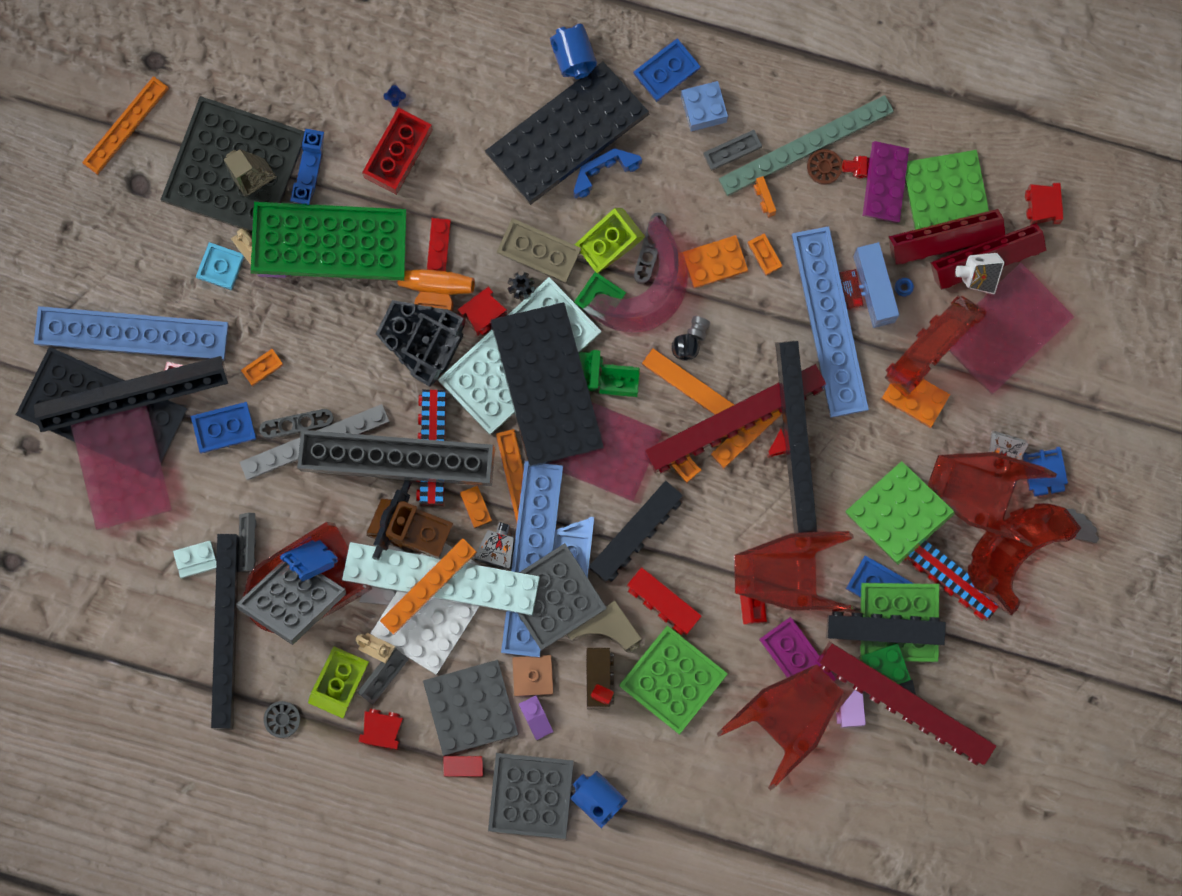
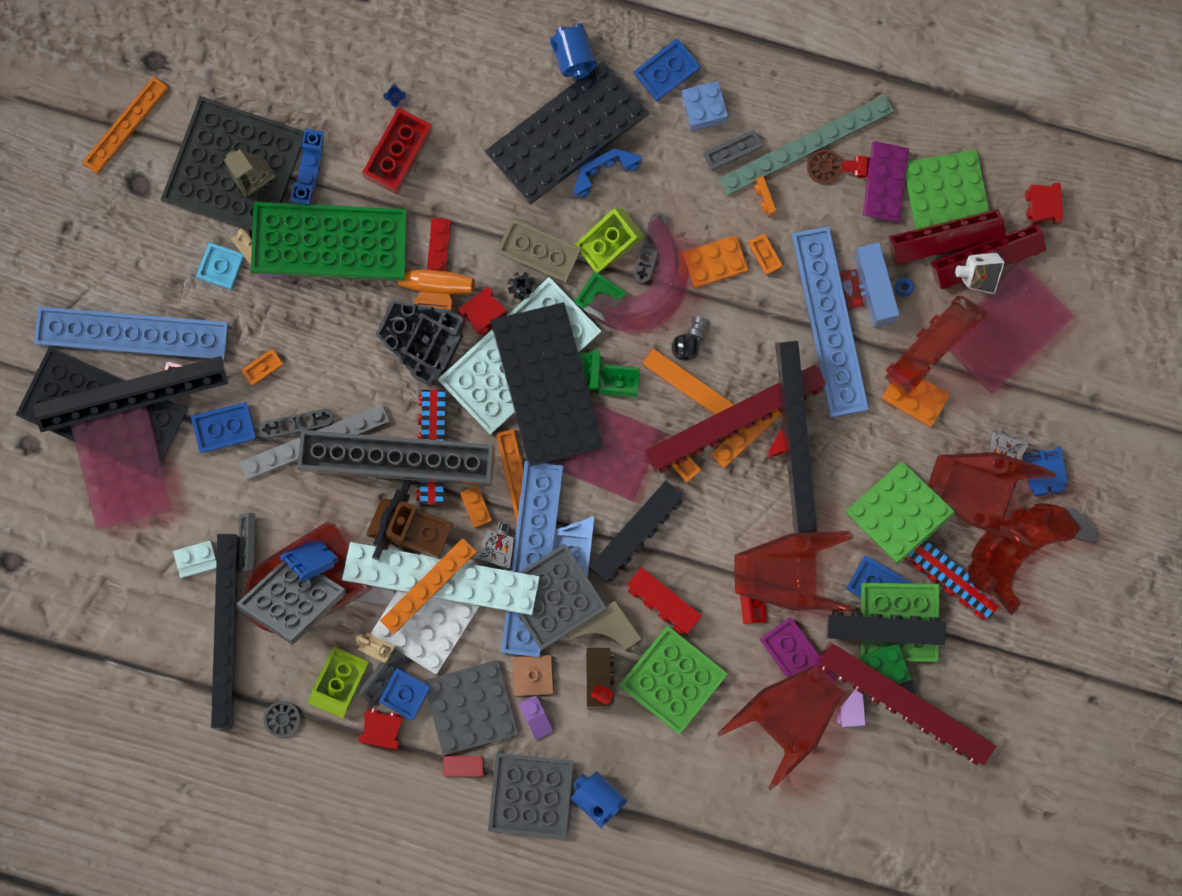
none -> blue plate [379,667,431,721]

